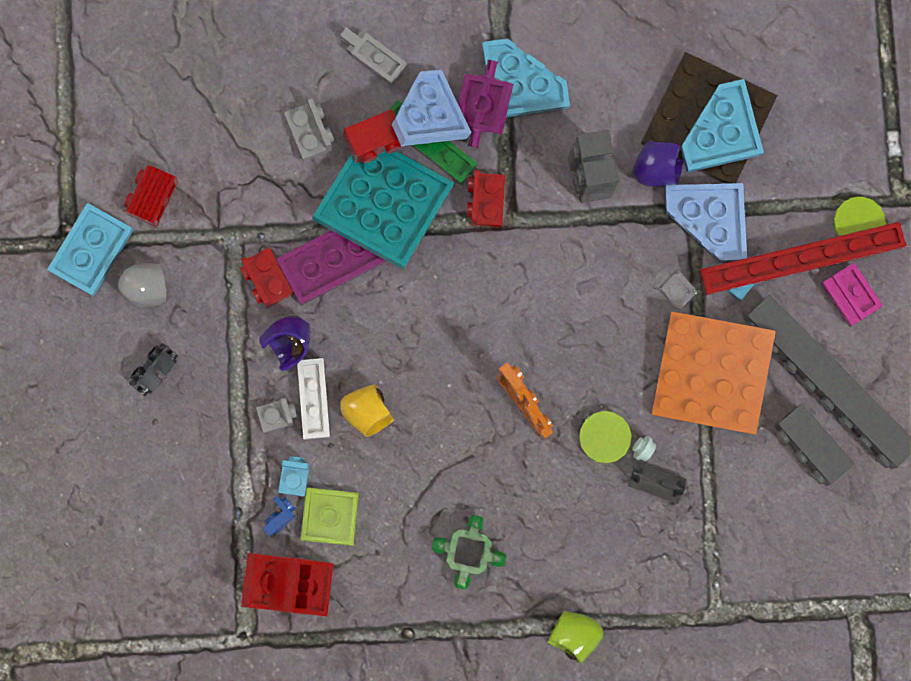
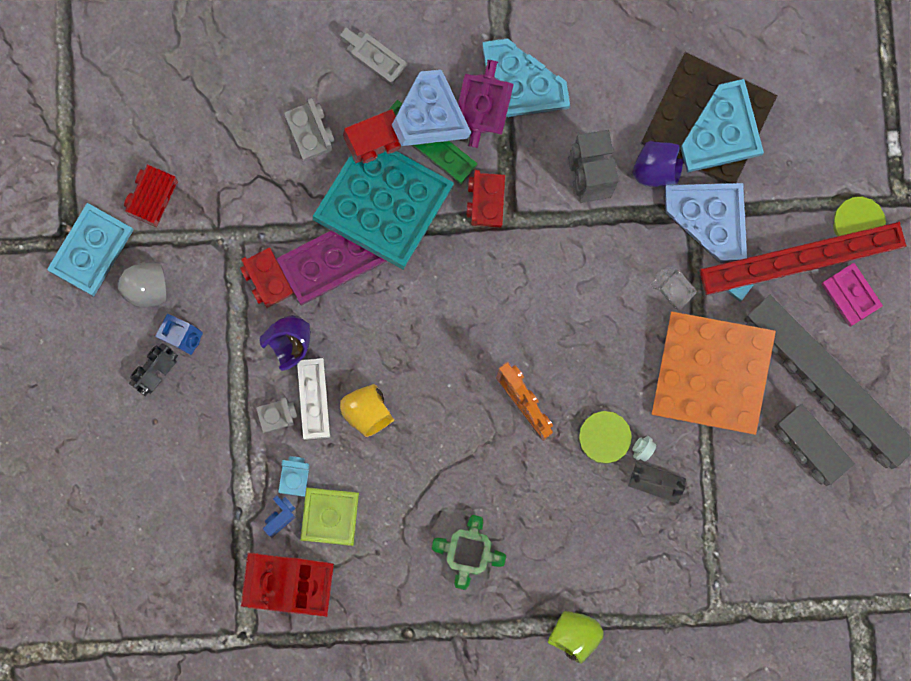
none -> blue bracket [155,314,203,355]

